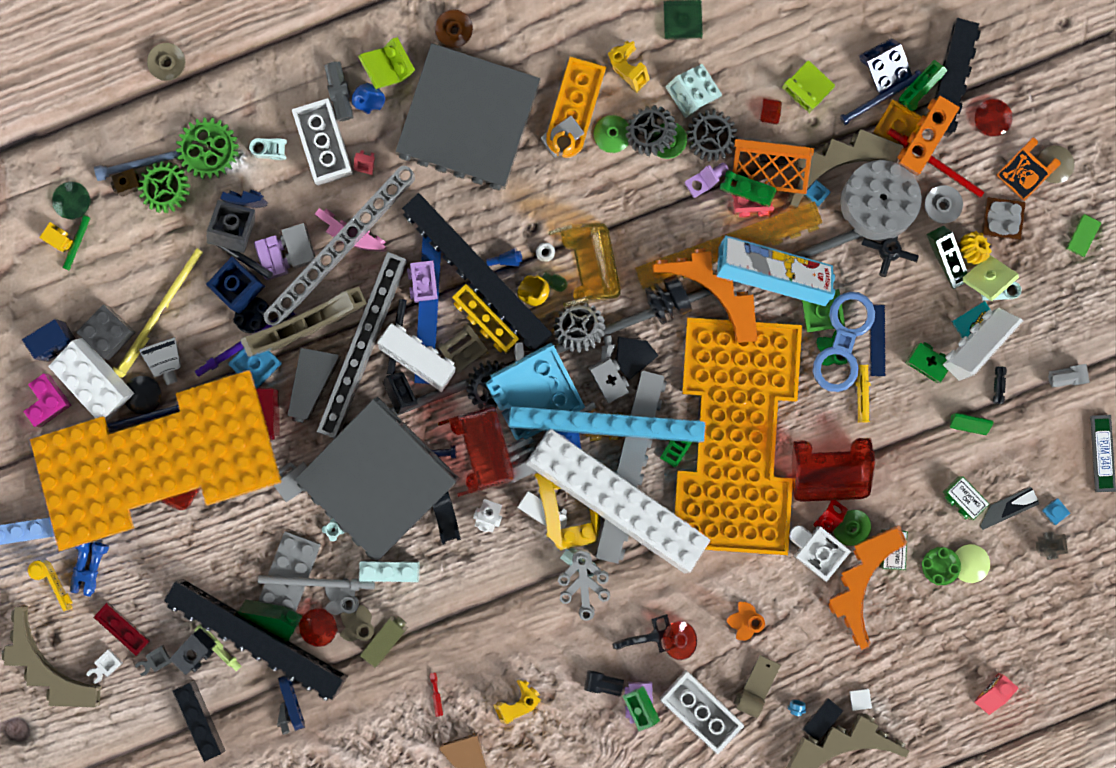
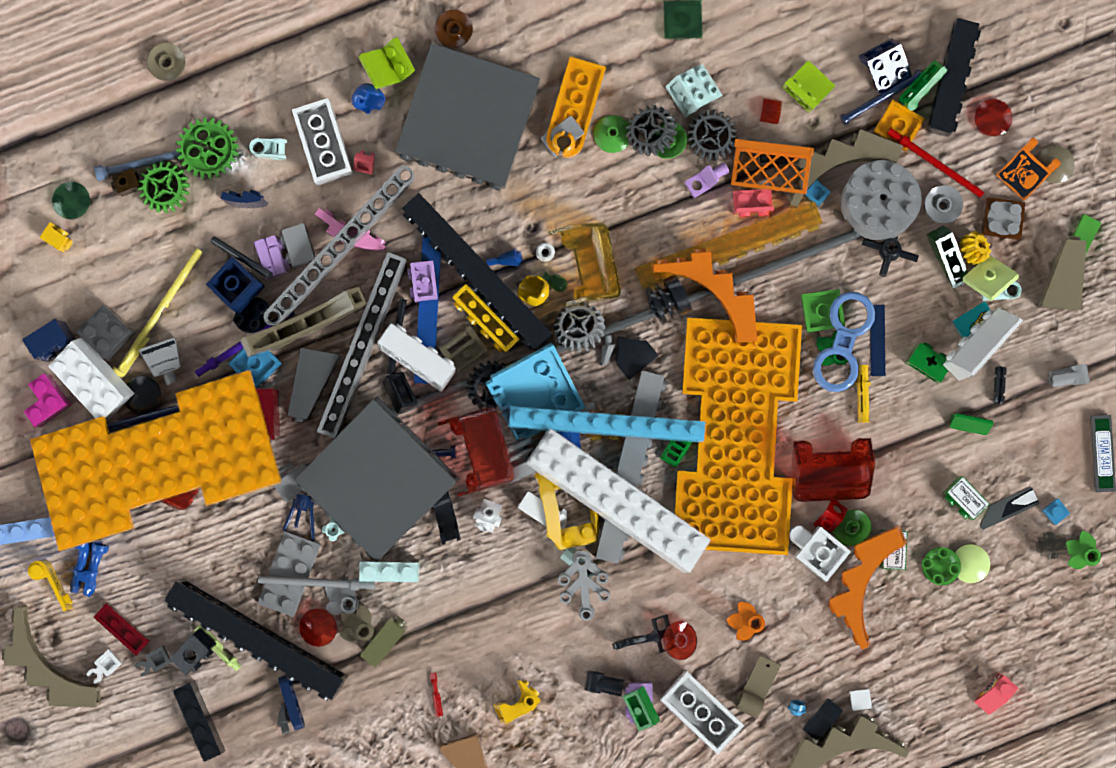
green bar [62,215,91,271] -> none
flat silver brick [207,200,255,253] -> none
dark green slope [237,599,302,642] -> none
dark grey piece [324,62,353,121] -> none
white tile [514,342,524,362] -> none
light grey brick [589,357,629,403] -> none
yellow tile [608,41,650,93] -> none
brick [717,235,835,306] -> none
green plate [719,170,777,207] -> none
orange brick [897,96,960,176] -> none
none -> dark blue plant [282,494,315,541]
none -> dark tan slope [1038,236,1087,311]
none -> bright green plate [1064,531,1101,569]

